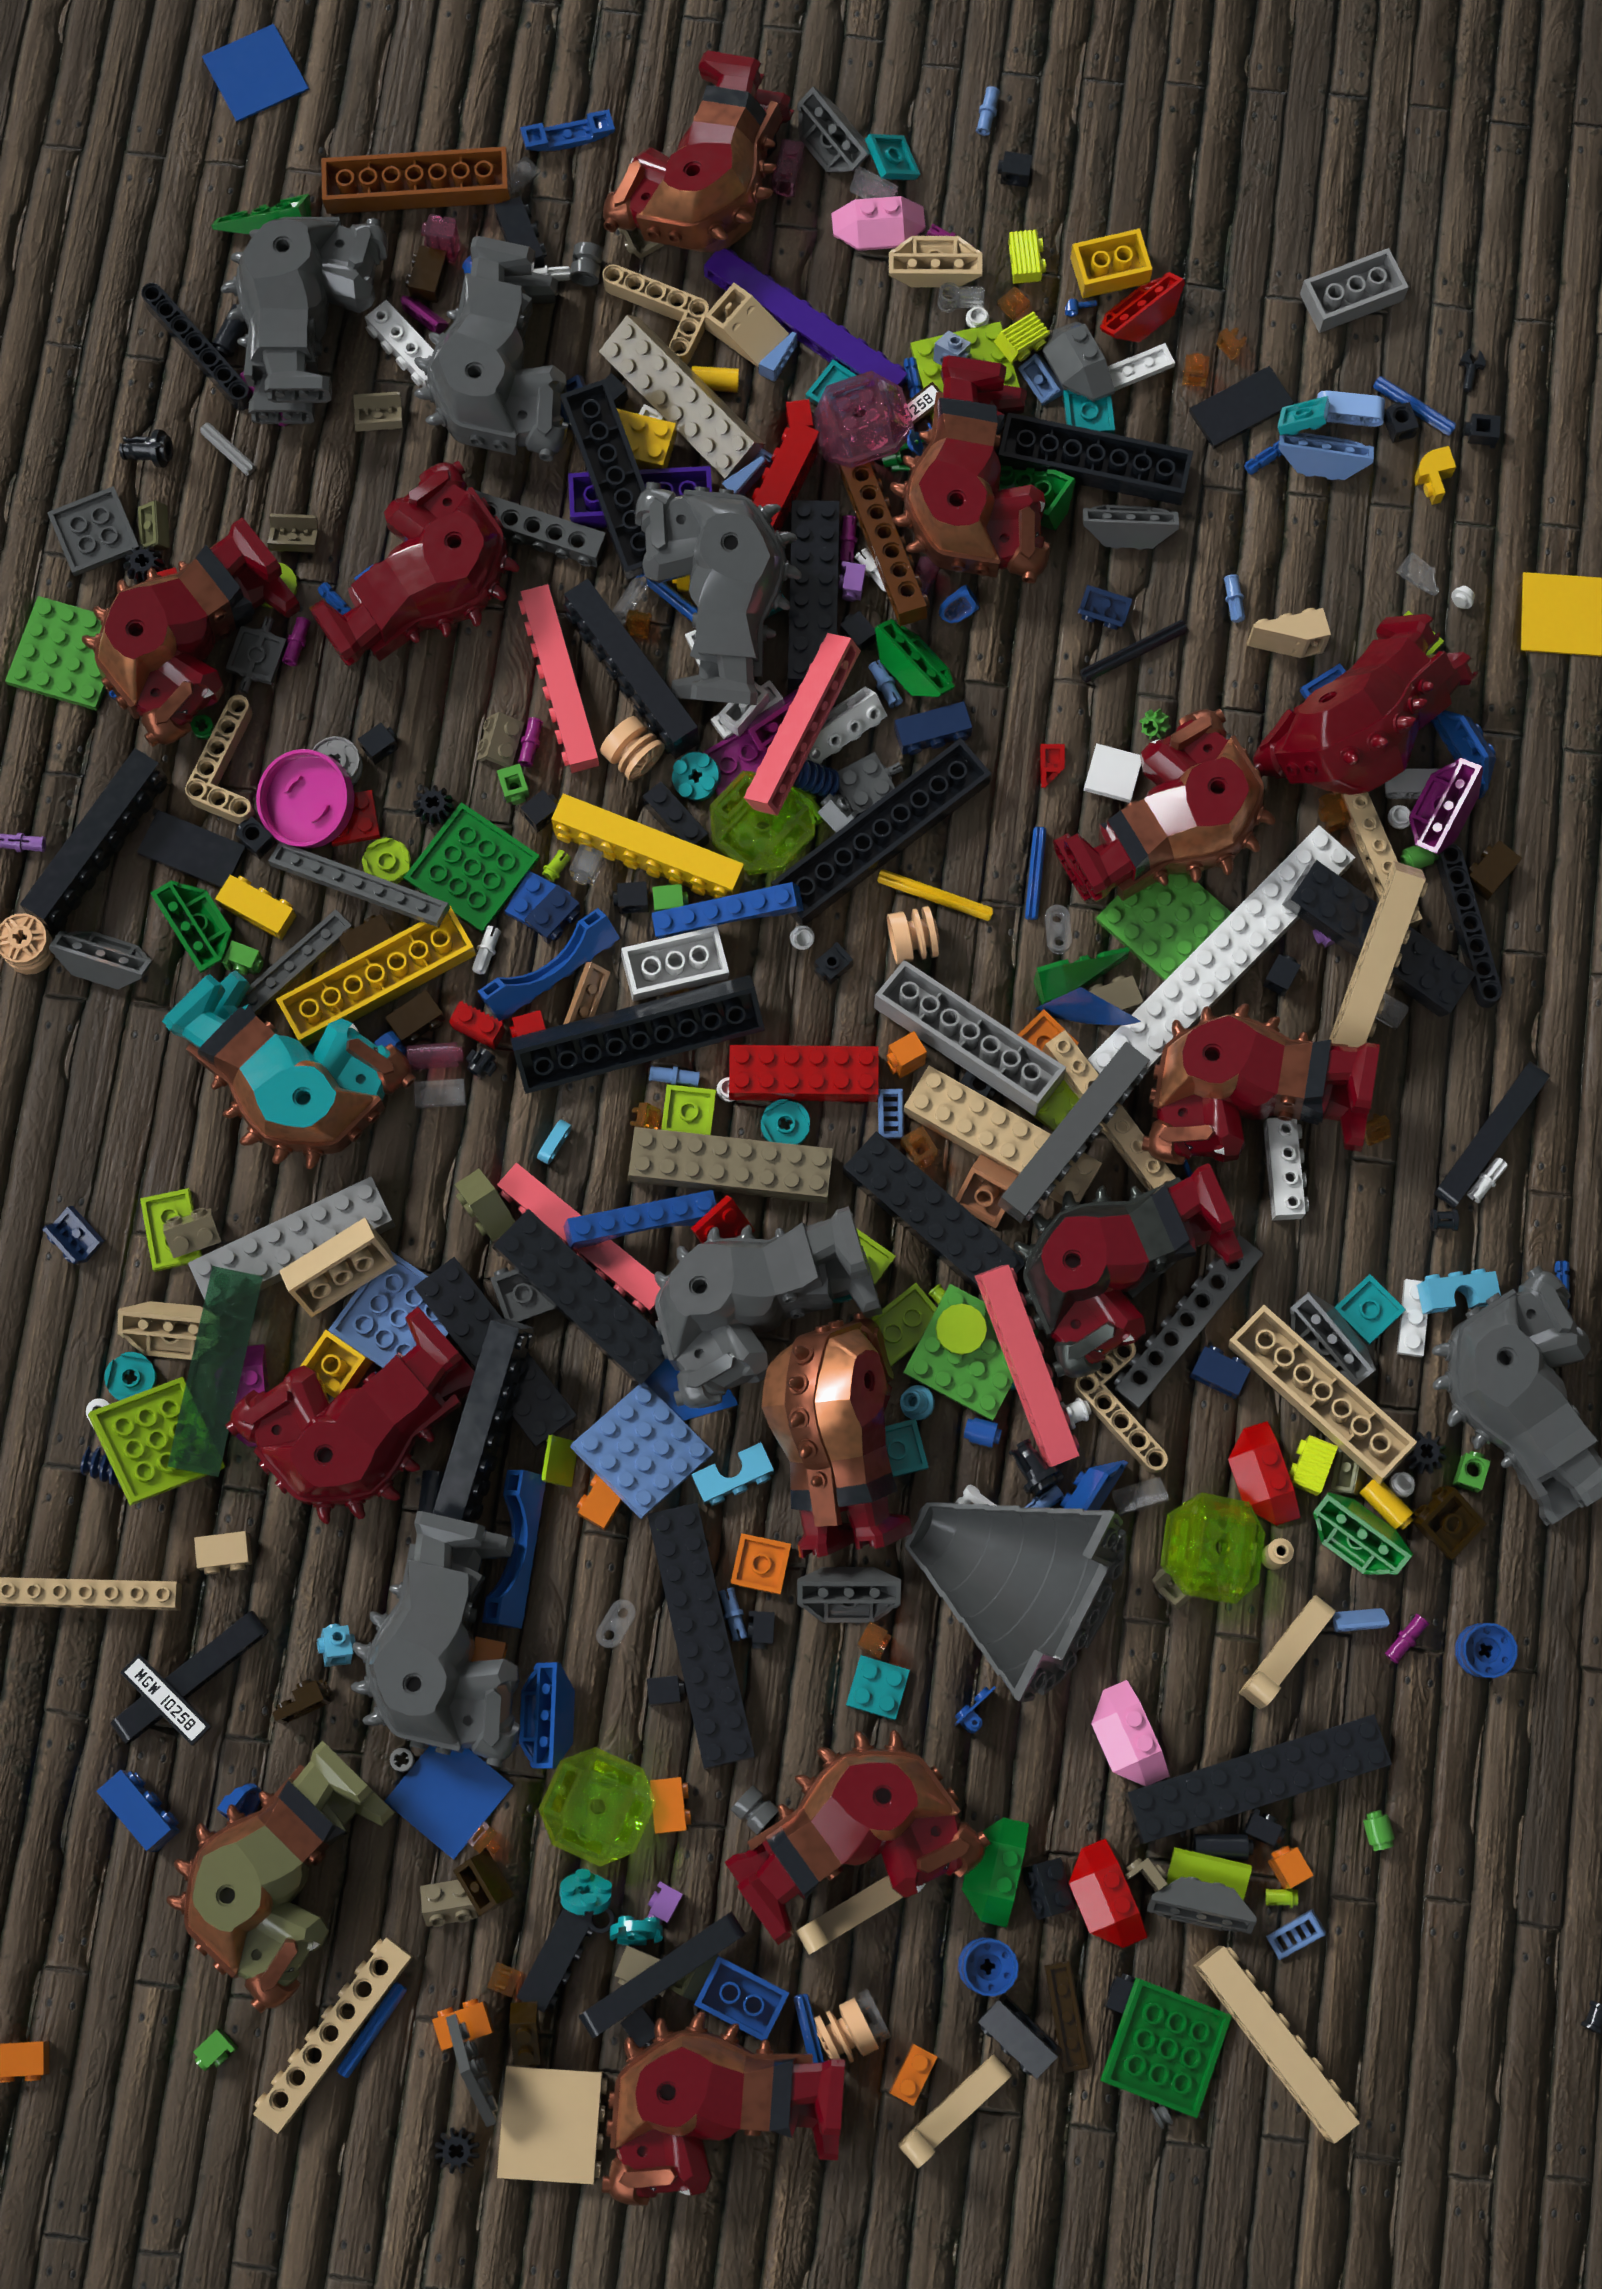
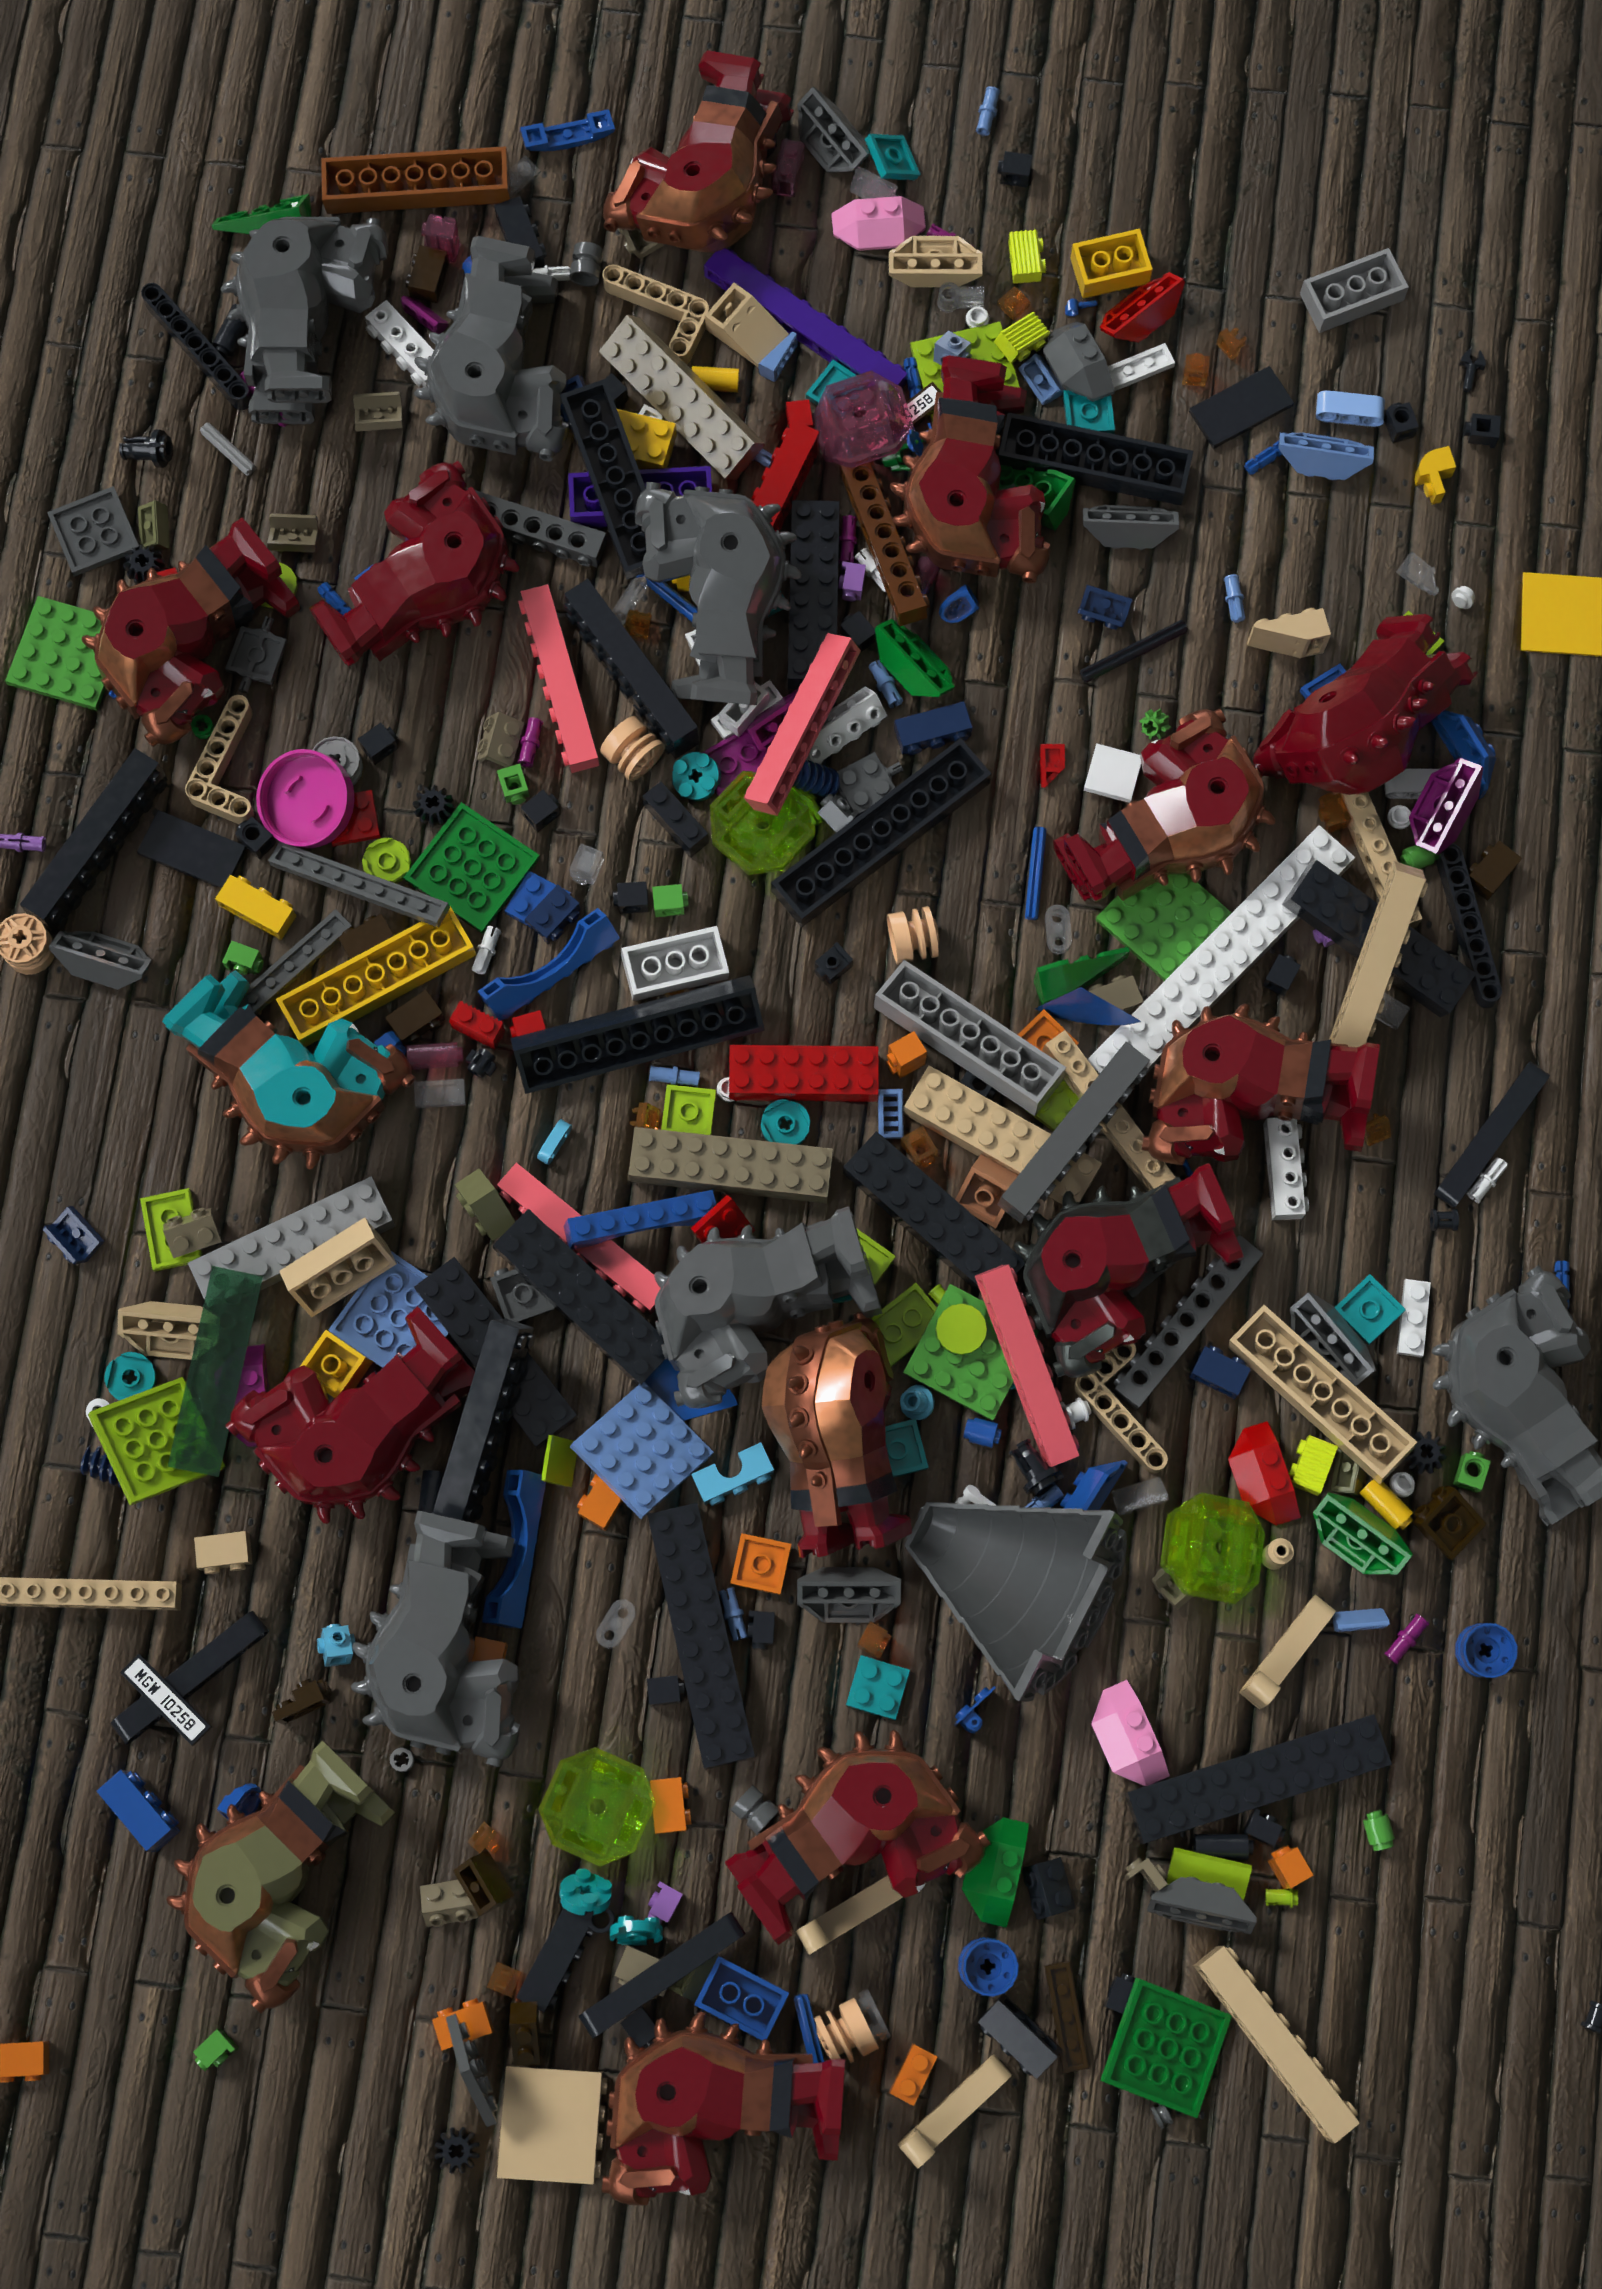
green wedge [150,880,232,973] -> none
blue piece [202,24,309,122] -> none
tan brick [253,1937,414,2134] -> none
magenta pin [282,617,311,666] -> none
blue axle [337,1982,407,2078] -> none
blue piece [384,1746,513,1860] -> none
blue wedge [519,1662,575,1769] -> none
lime pin [542,850,571,882] -> none
yellow brick [551,793,745,899] -> none
medium nougat plate [563,962,610,1024] -> none
blue arch [652,882,804,939] -> none
medium blue slope [722,456,772,496] -> none
white plate [790,925,815,950] -> none
yellow axle [877,869,994,921] -> none
red wedge [1068,1838,1147,1948] -> none
medium blue slope [1266,1909,1326,1960] -> none
teal plate [1278,396,1330,435] -> none
blue axle [1373,376,1456,436] -> none
medium azure arch [1417,1269,1501,1314] -> none

